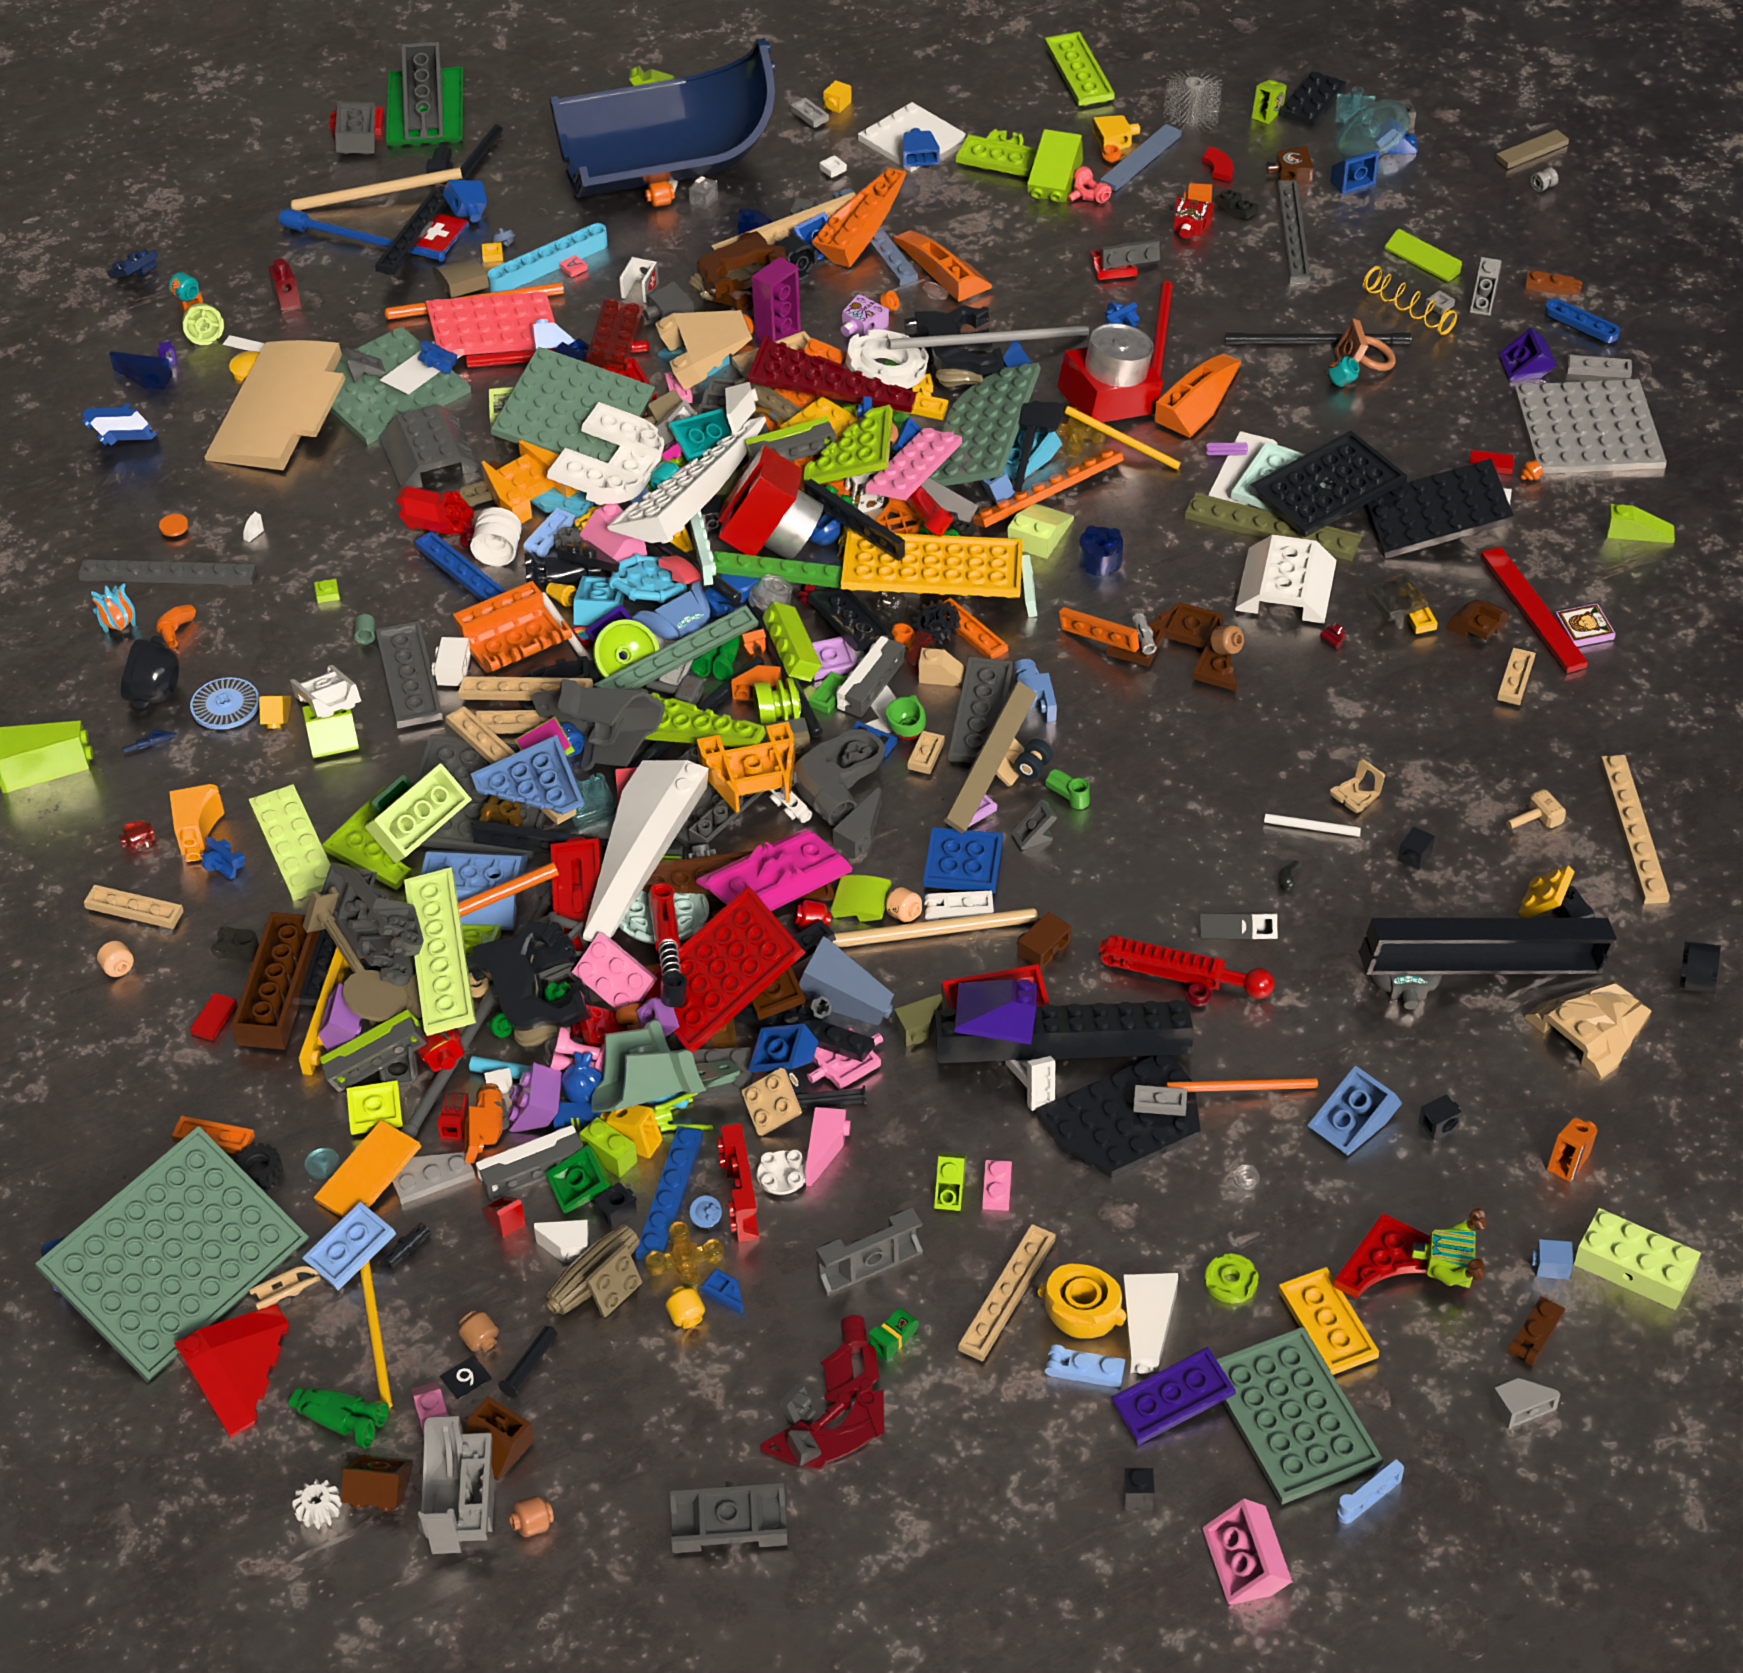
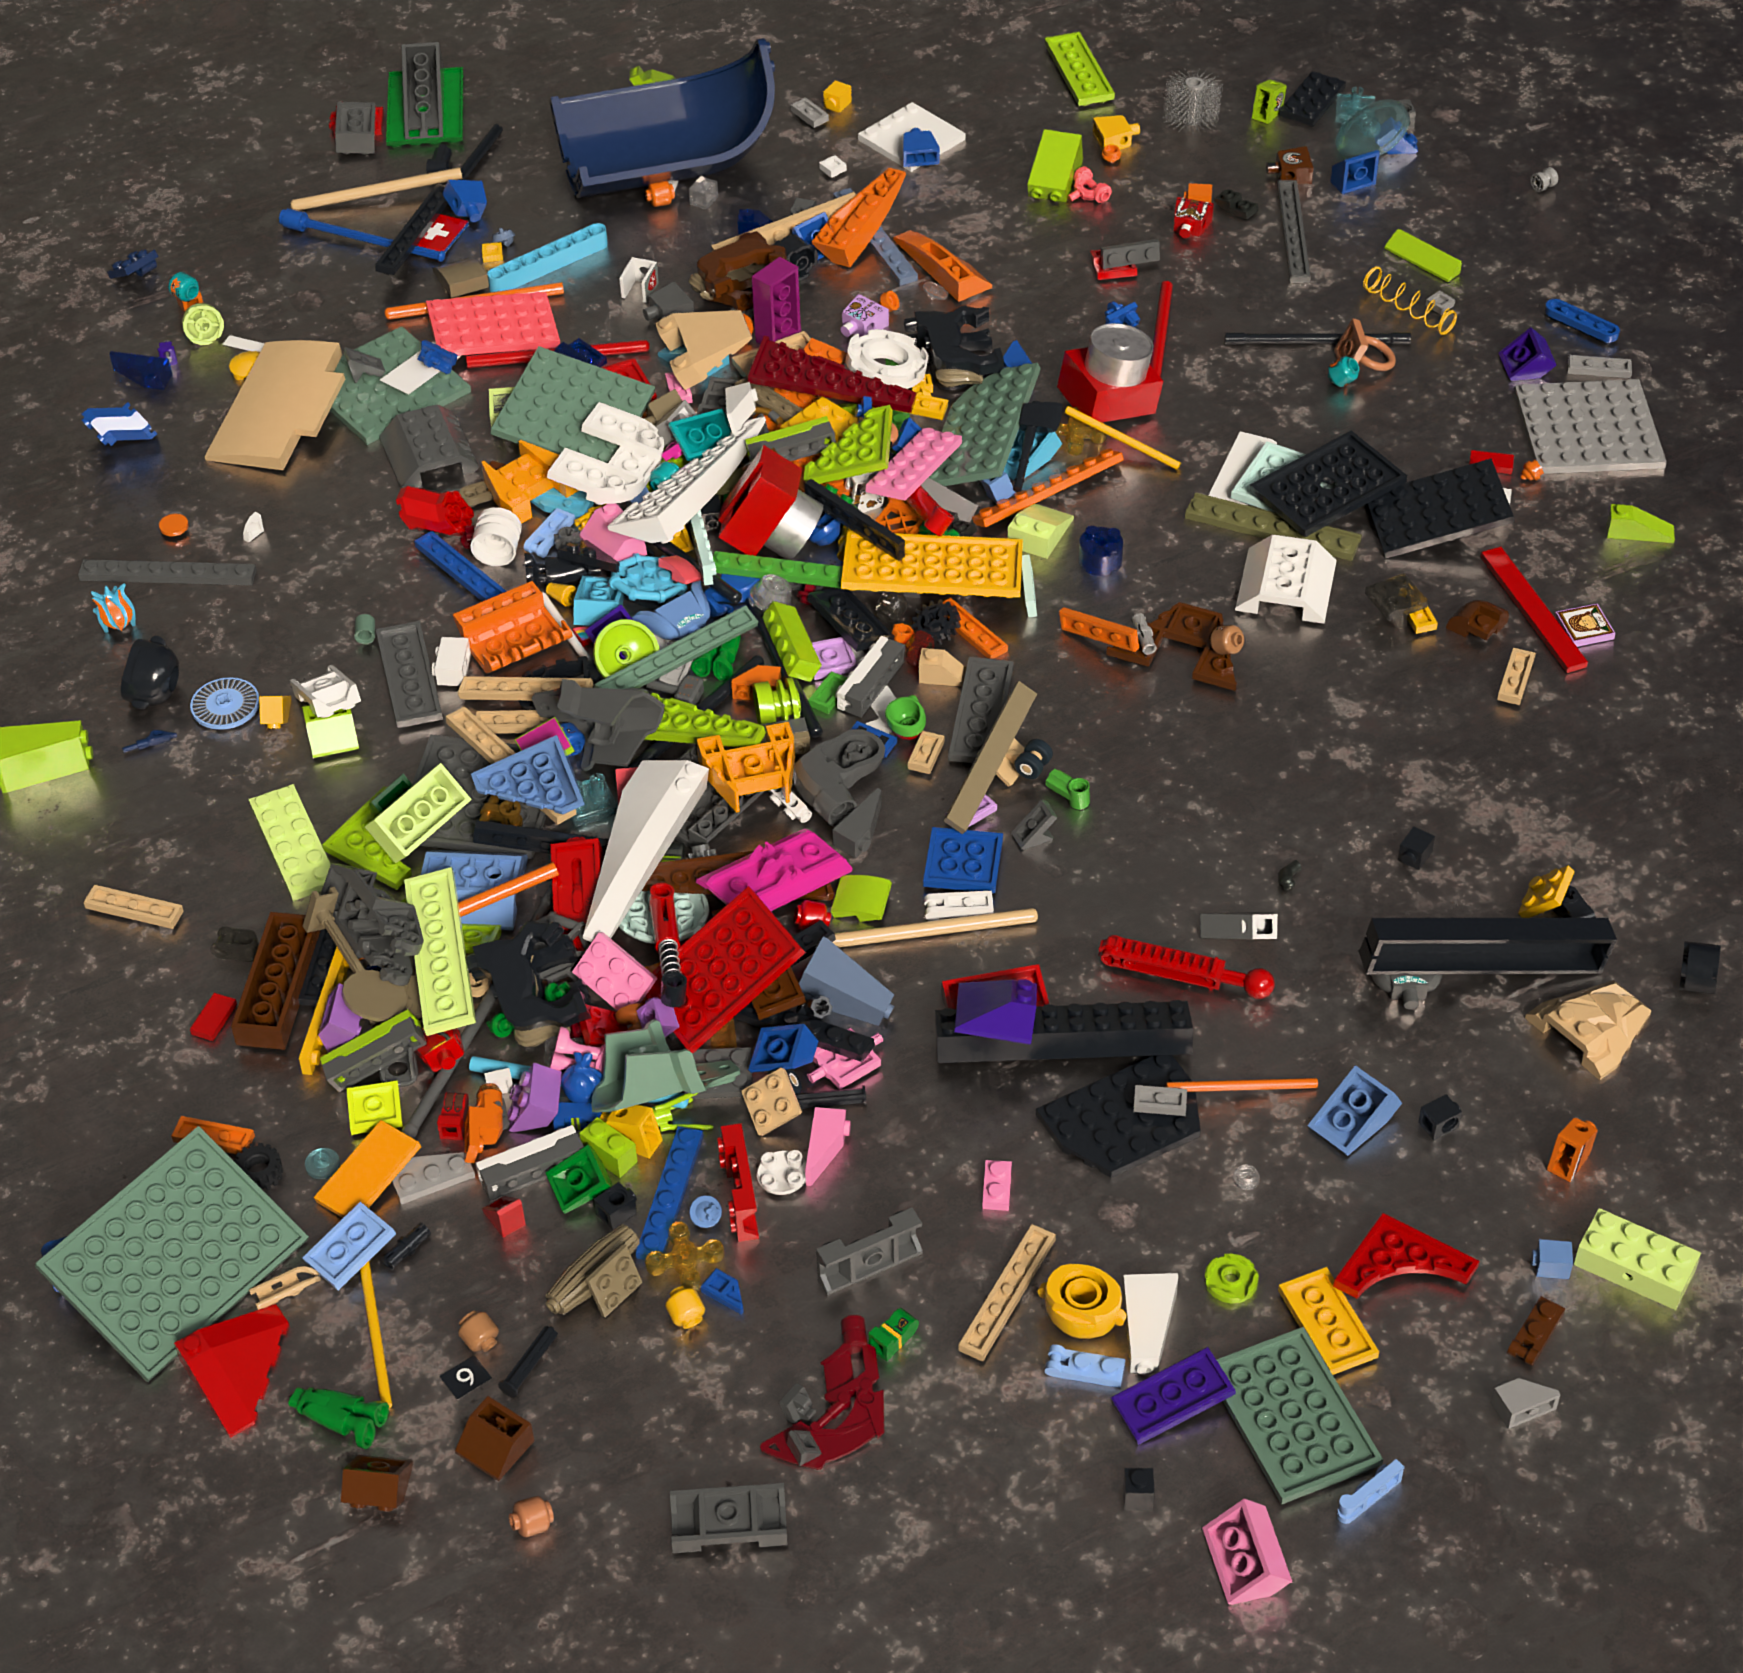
light nougat head [97,941,134,977] -> none
clear red head [119,819,156,854] -> none
orange arm [156,604,196,649] -> none
light orange hips [169,784,224,862] -> none
blue hips [201,837,245,879] -> none
dark red torso [268,258,301,311] -> none
white gear [292,1479,342,1529] -> none
lime plate [314,579,340,603] -> none
bright pink slope [411,1381,448,1436] -> none
light grey piece [418,1416,495,1554] -> none
slope [531,319,577,350] -> none
white slope [534,1220,590,1263] -> none
coral tile [559,255,588,278] -> none
clear red plate [586,299,644,371] -> none
orange tile [740,629,766,657] -> none
light grey piece [886,326,1089,350] -> none
light nougat head [886,887,922,922] -> none
olive slope [894,994,943,1047] -> none
lime slope [934,1152,967,1211] -> none
lime plate [956,129,1038,177] -> none
white bracket [1005,1056,1055,1110] -> none
medium blue plate [1014,659,1057,722] -> none
reddish brown brick [1017,912,1072,970] -> none
sand blue tile [1100,124,1182,191] -> none
orange wedge [1155,353,1241,438] -> none
dark red plate [1186,982,1211,1006] -> none
red tile [1202,146,1234,182] -> none
medium lavender axle [1206,442,1248,456] -> none
white piece [1264,814,1361,837] -> none
dark red plate [1320,623,1347,649] -> none
tan piece [1329,759,1385,814] -> none
torso [1412,1208,1487,1288] -> none
light grey slope [1470,257,1502,317] -> none
dark tan tile [1495,129,1569,169] -> none
tan piece [1506,789,1566,829] -> none
dark orange hinge [1525,271,1582,295] -> none
tan plate [1600,755,1670,904] -> none

